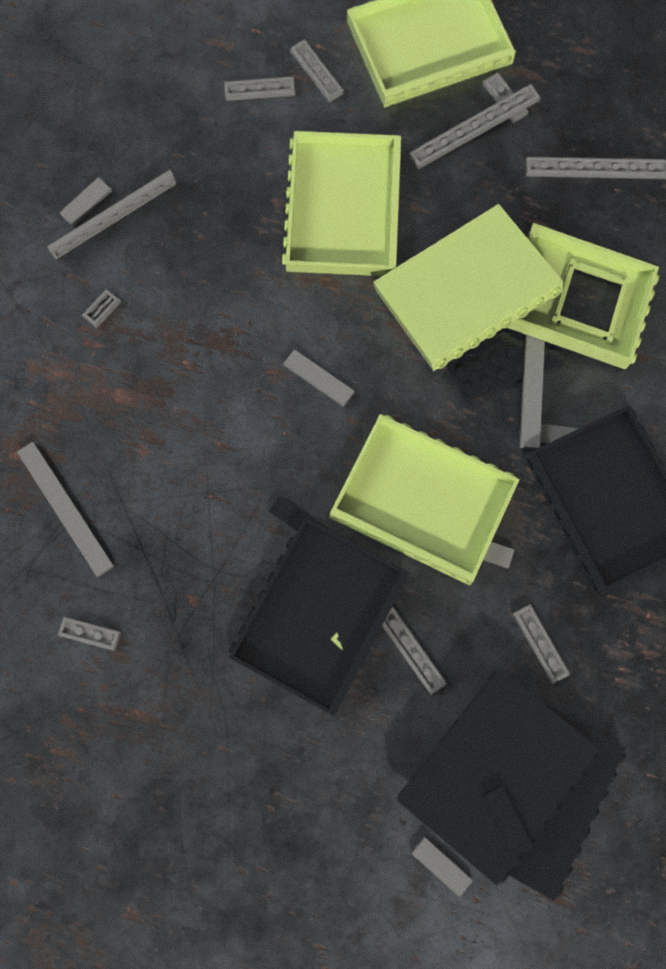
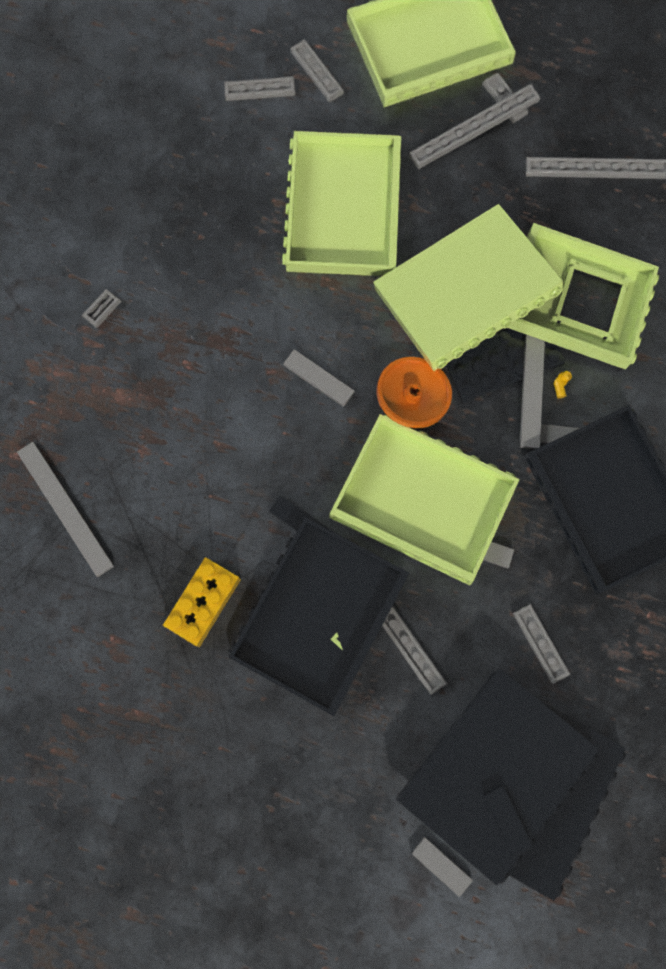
light grey tile [47,170,176,260] -> none
light grey tile [58,617,121,651] -> none
light grey tile [60,177,112,227] -> none
none -> yellow brick [163,557,241,647]
none -> orange dish [376,357,452,428]
none -> yellow arm [554,371,572,398]

